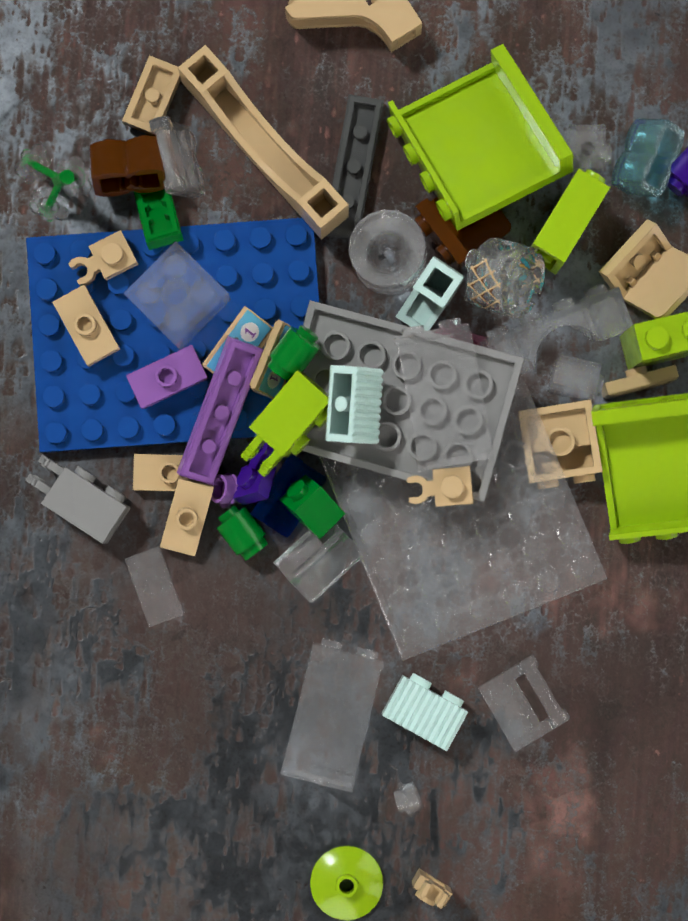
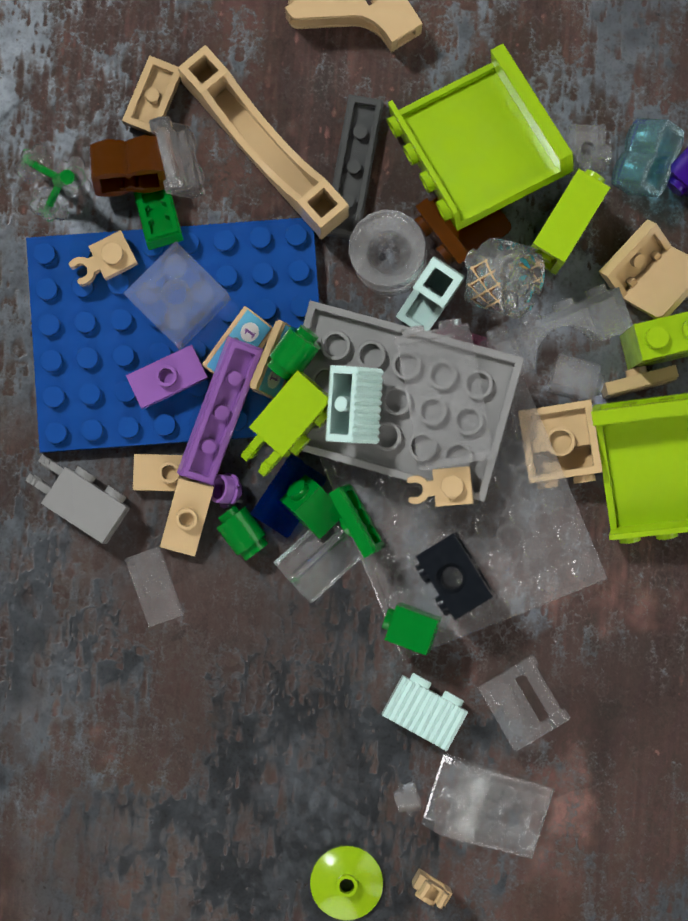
tan plate [52,285,120,367] -> none
dark purple plate [233,443,277,505] -> none
clear panel [281,638,384,792] -> none
none -> green plate [328,484,385,558]
none -> green brick [382,602,442,656]
none -> black brick [415,532,496,620]
none -> clear slope [421,754,554,859]

